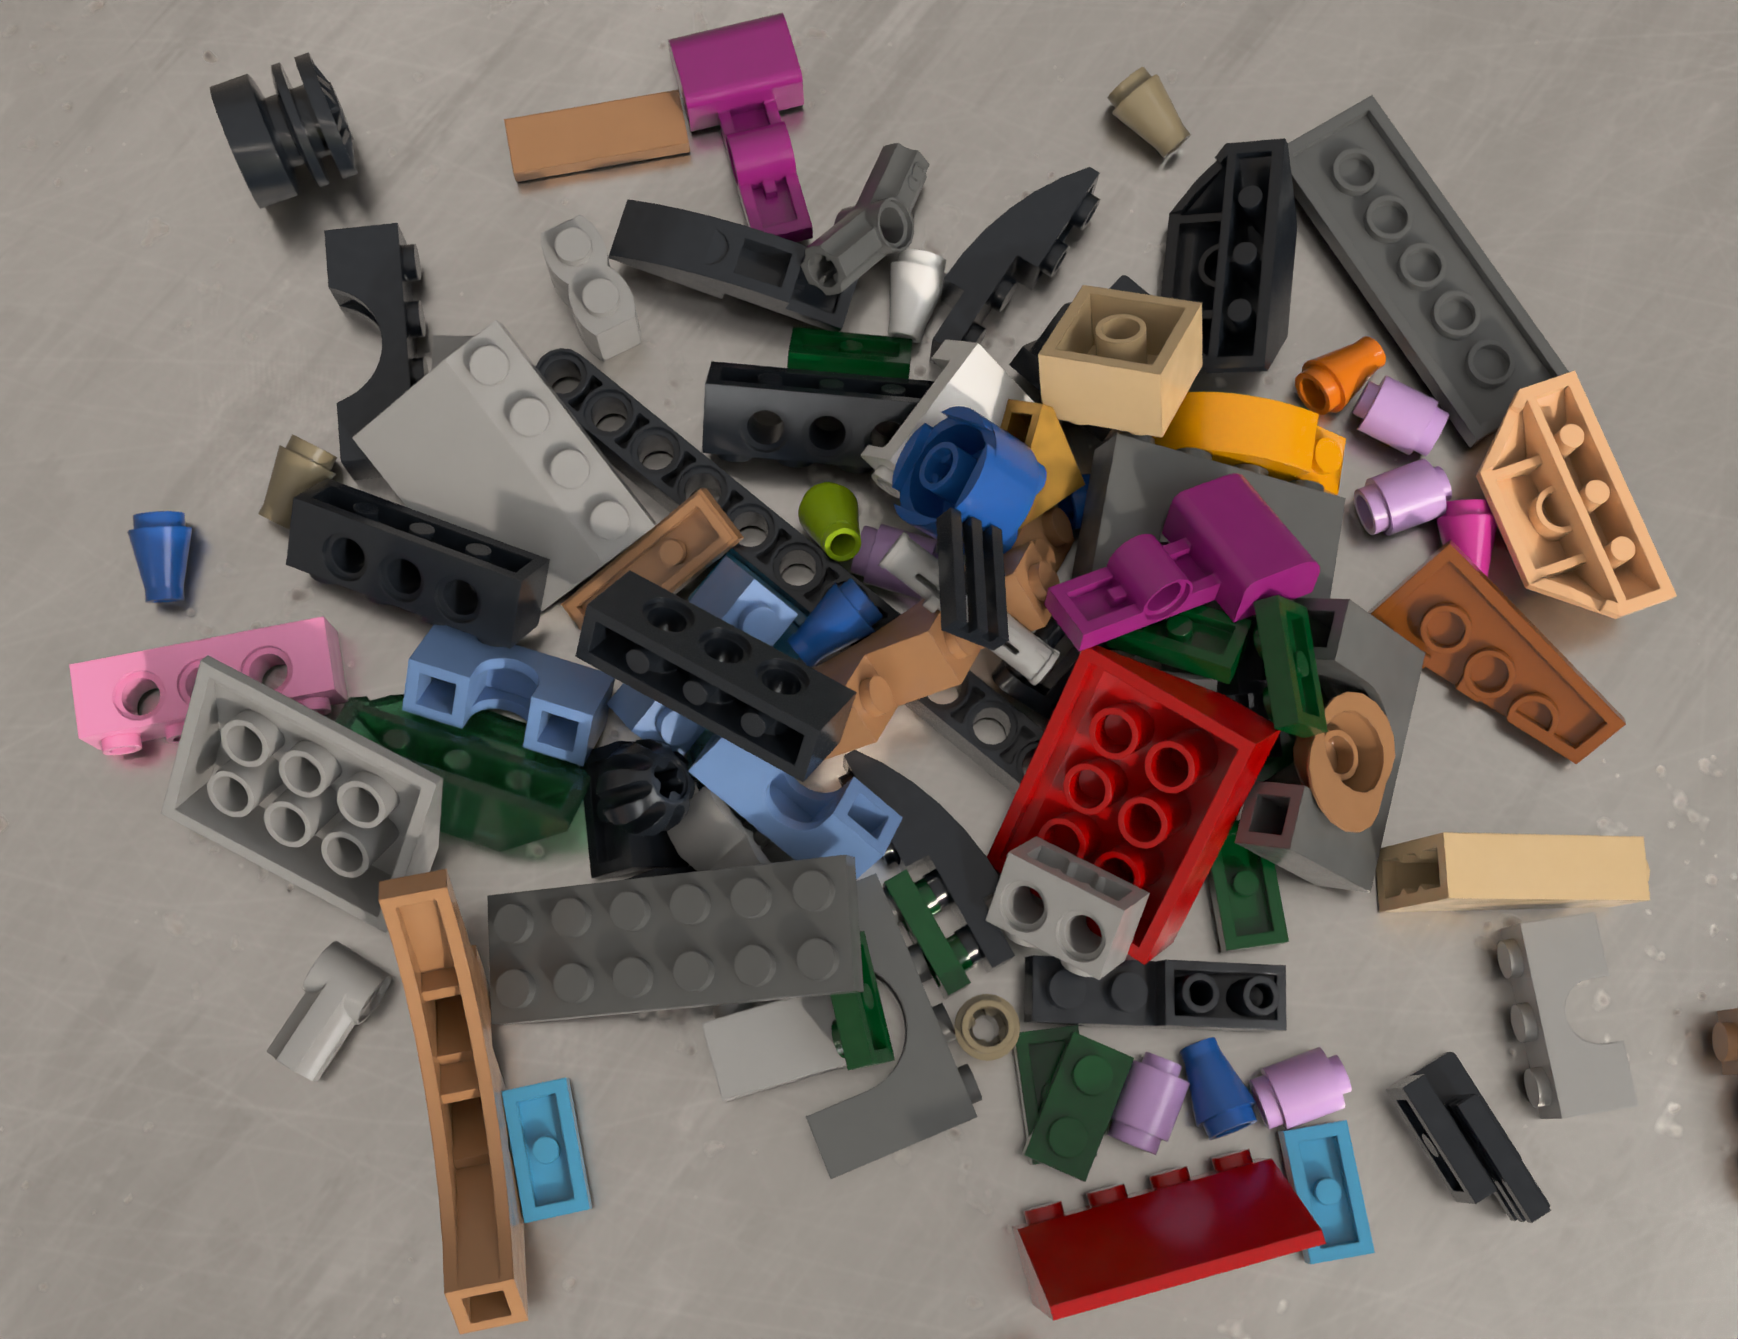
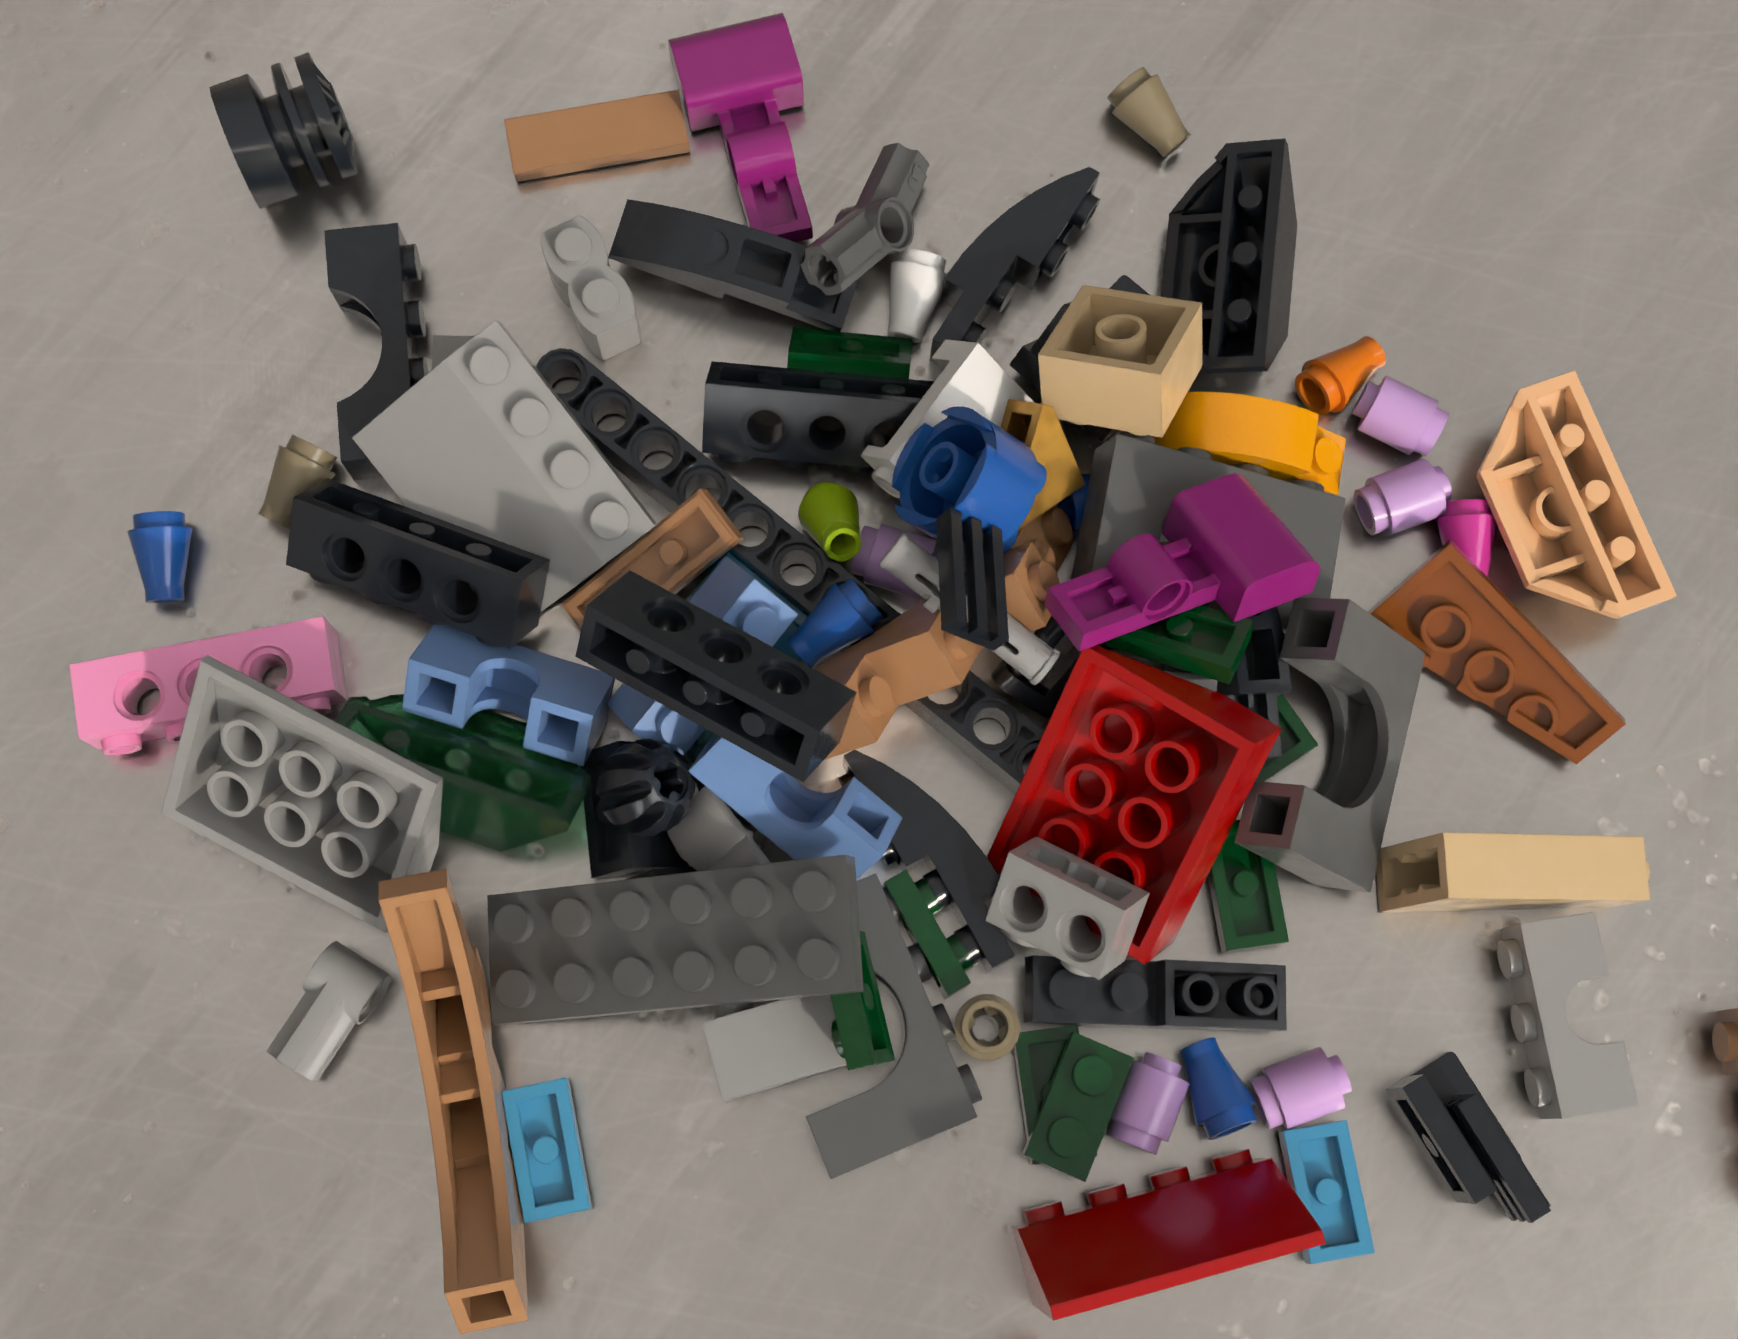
dark green plate [1253,595,1328,738] -> none
dark grey plate [1288,95,1569,448] -> none
medium nougat piece [1293,691,1395,833] -> none

